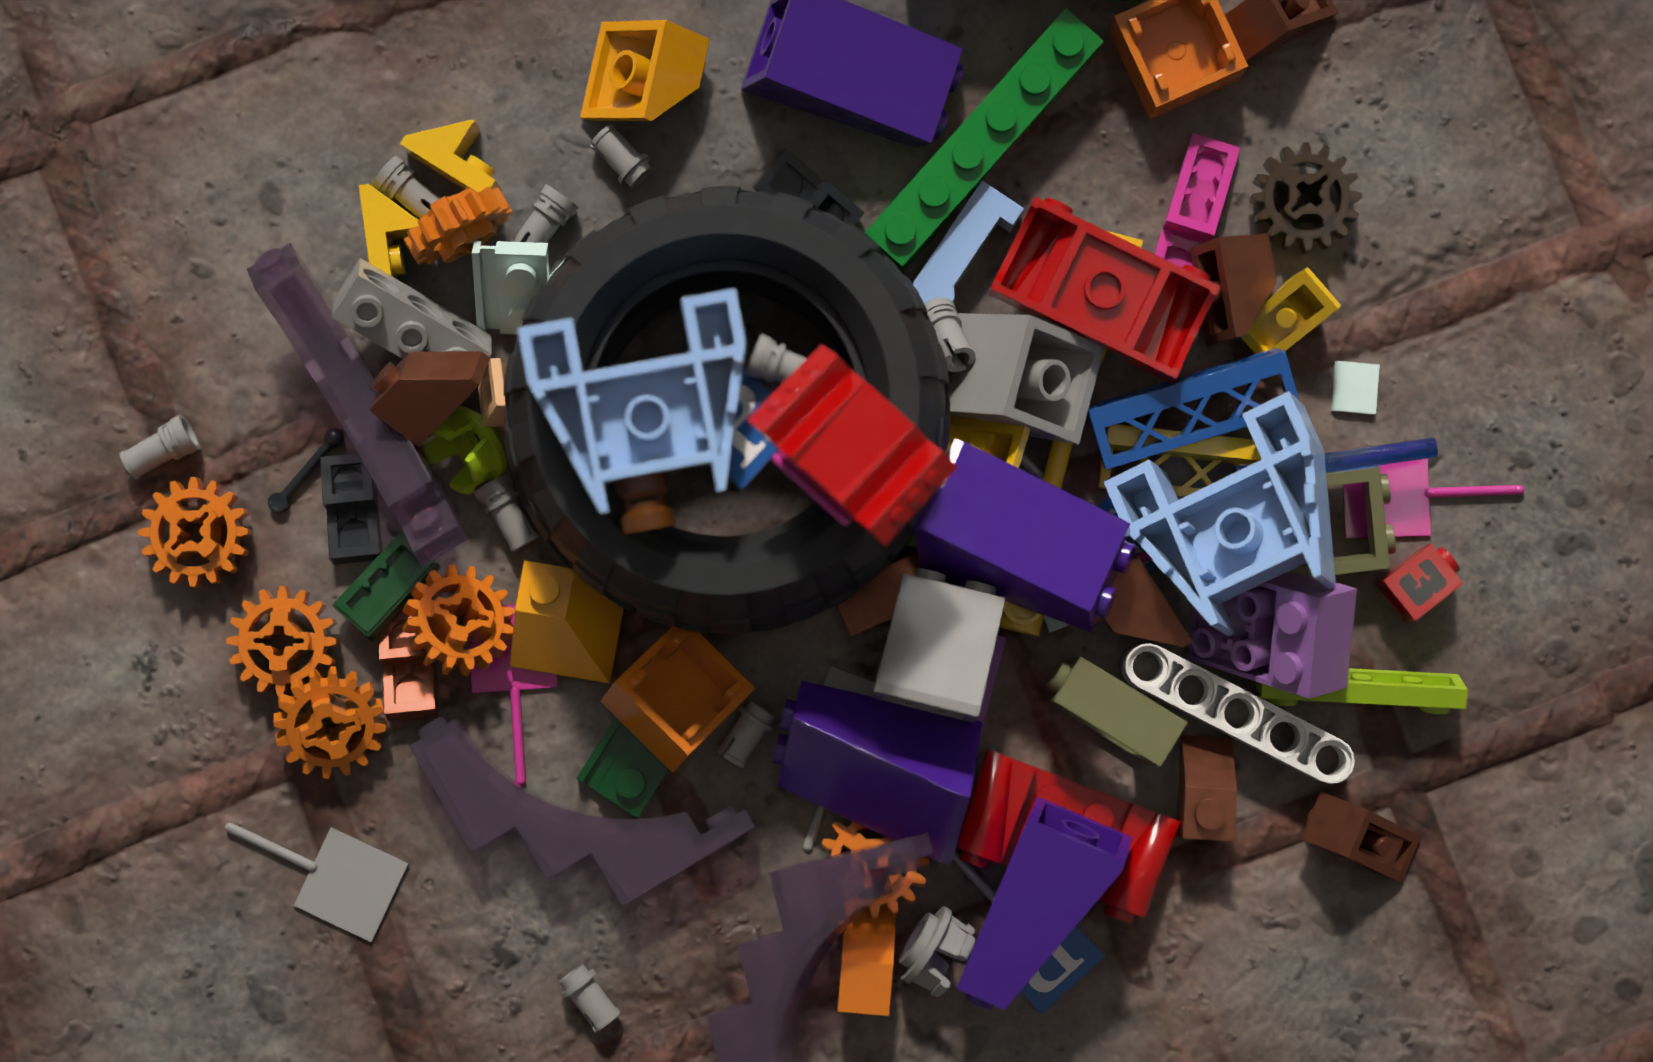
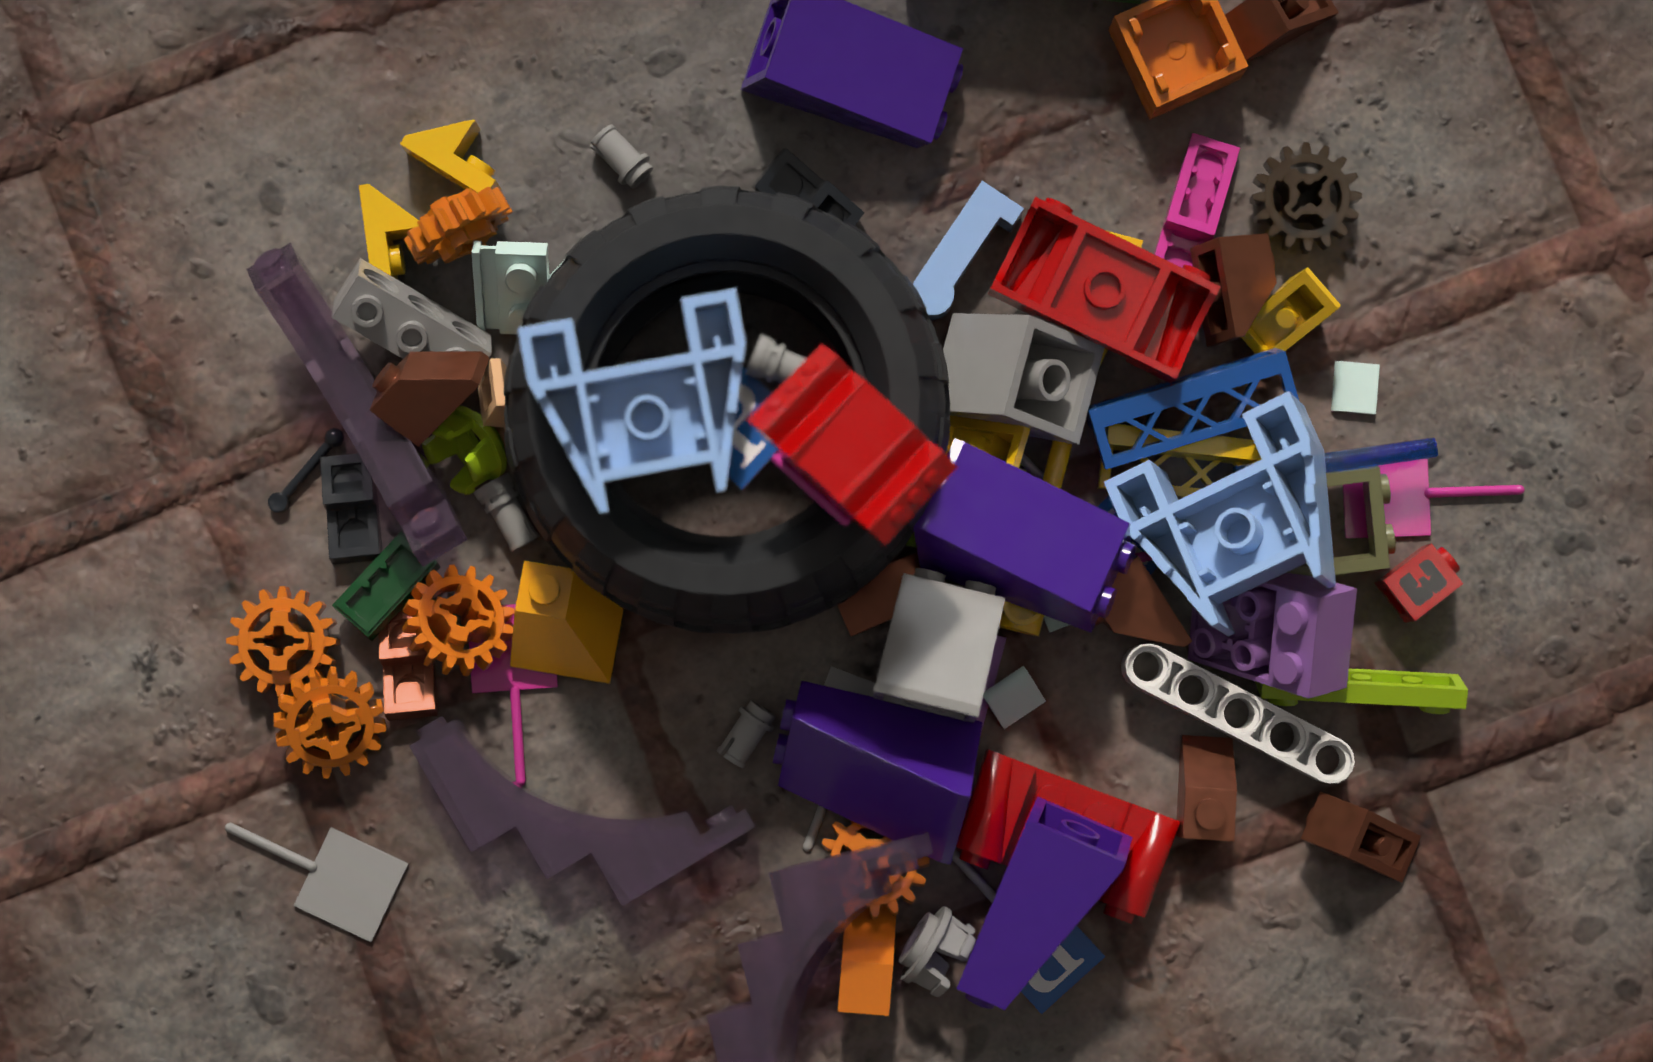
light grey pin [119,414,201,480] -> none
orange gear [138,477,253,588] -> none
light grey pin [371,155,440,220] -> none
light grey pin [510,184,579,243] -> none
light grey pin [559,964,621,1032] -> none
dark green plate [576,717,669,818] -> none
light orange slope [580,20,710,121] -> none
orange container [600,626,756,773] -> none
reddish brown wheel [613,471,676,534] -> none
green arch [865,8,1104,274] -> none
light grey pin [925,297,976,372] -> none
olive window [1044,656,1188,767] -> none
none -> light aqua piece [983,666,1046,729]

